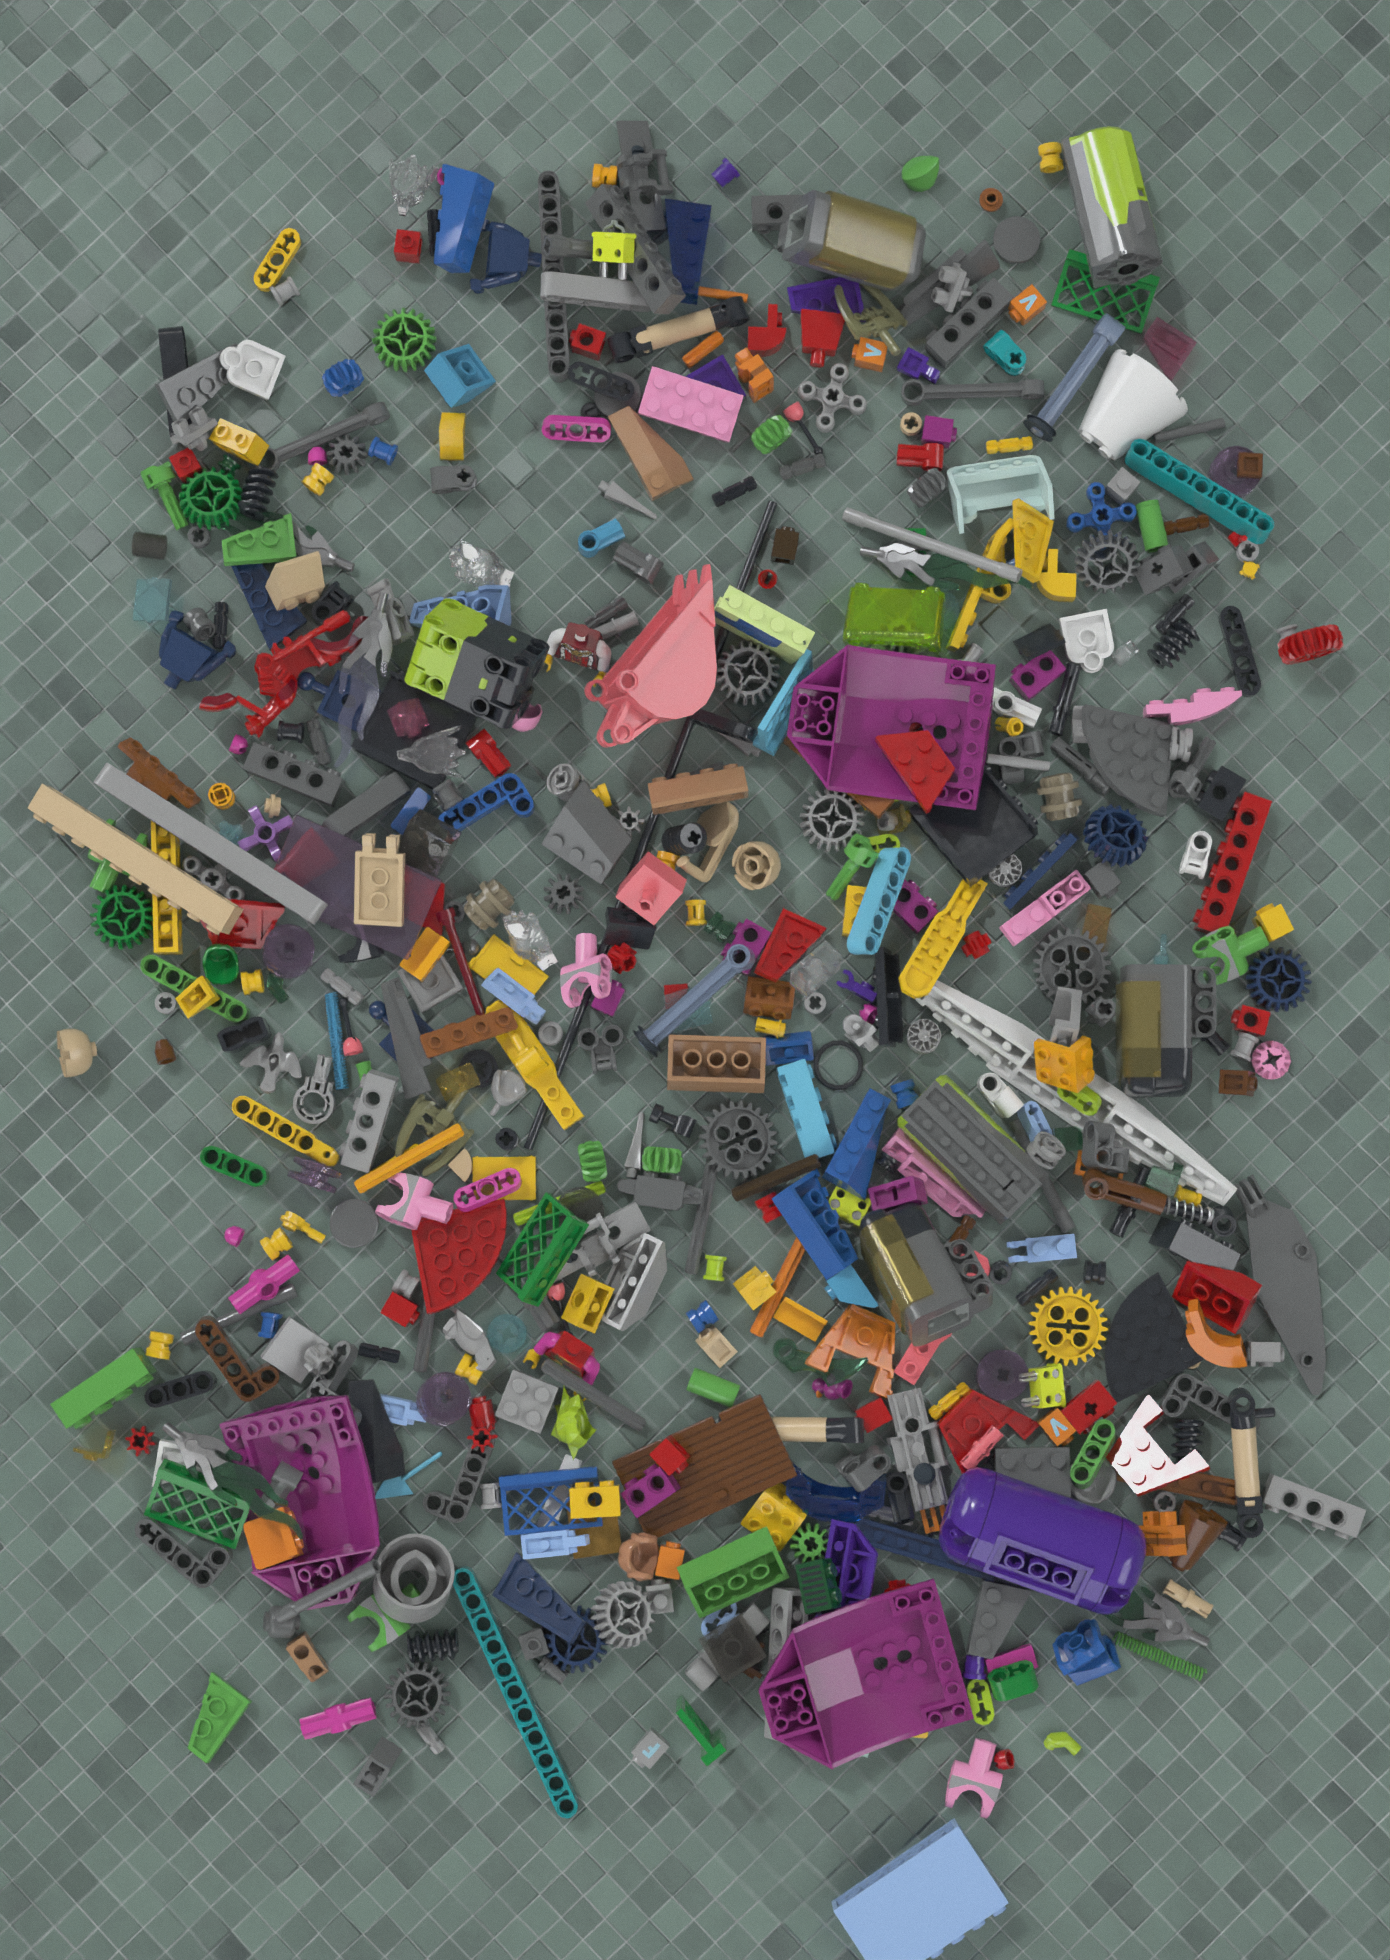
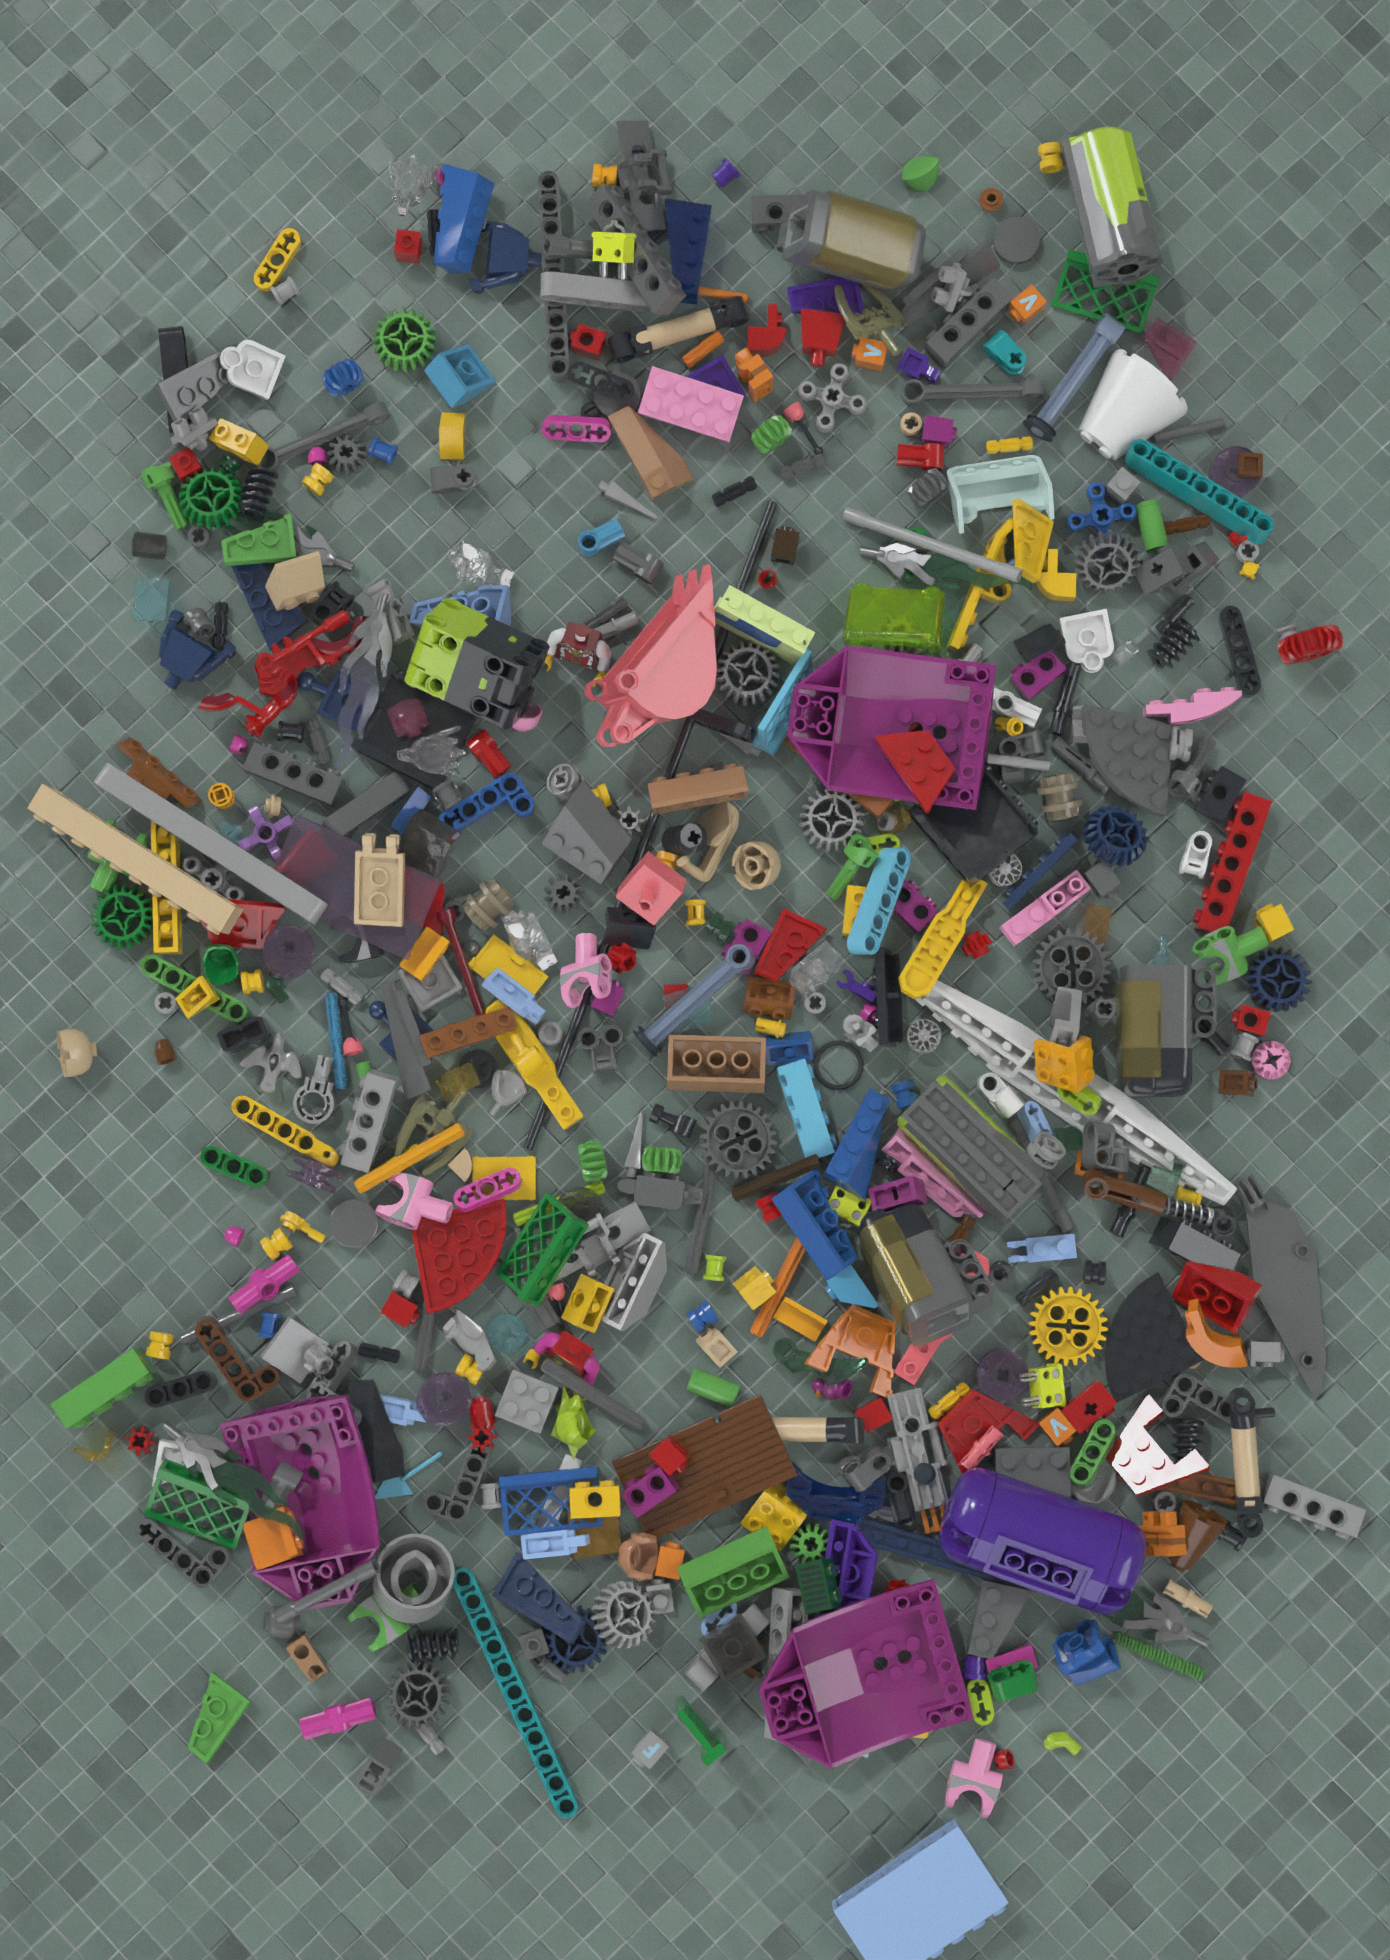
black bush [495,1128,519,1151] -> none

